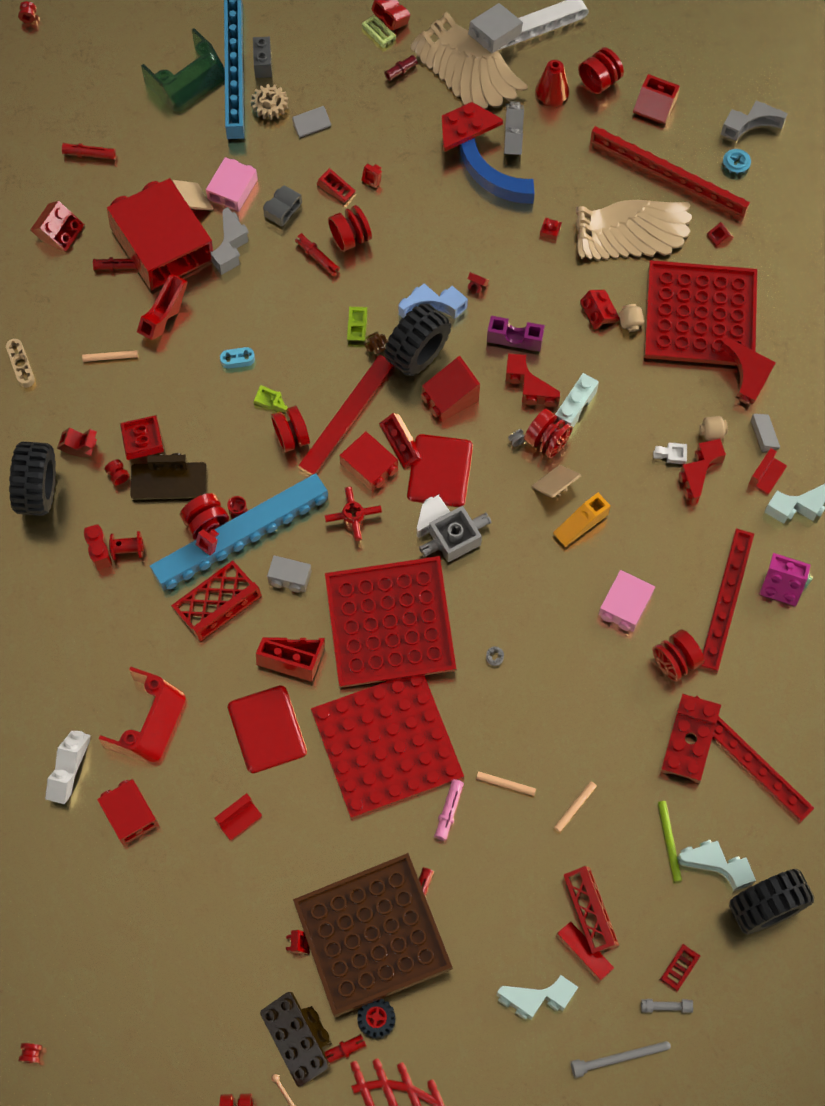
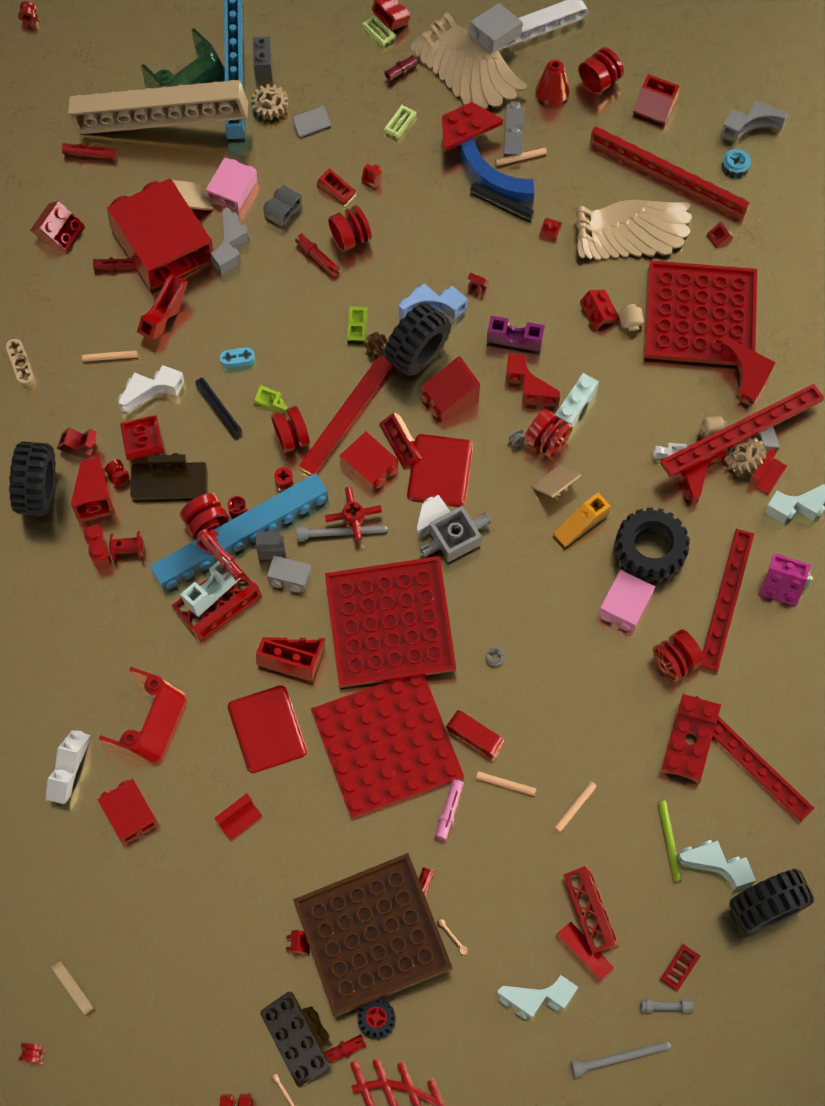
none -> tan beam [51,960,94,1015]
none -> tan brick [68,80,248,134]
none -> red slope [71,456,115,521]
none -> white arch [118,365,184,413]
none -> light aqua arch [180,557,241,617]
none -> black axle [195,377,242,437]
none -> red pin [198,529,244,581]
none -> dark grey brick [256,531,285,560]
none -> red wheel [274,467,294,490]
none -> light grey piece [296,525,388,542]
none -> yellowish green tile [384,105,416,140]
none -> light nougat hinge [437,919,468,955]
none -> red beam [446,710,505,758]
none -> black axle [470,182,534,220]
none -> light nougat bar [495,148,547,166]
none -> black tyre [614,507,690,584]
none -> red plate [660,384,824,478]
none -> tan gear [725,437,766,474]

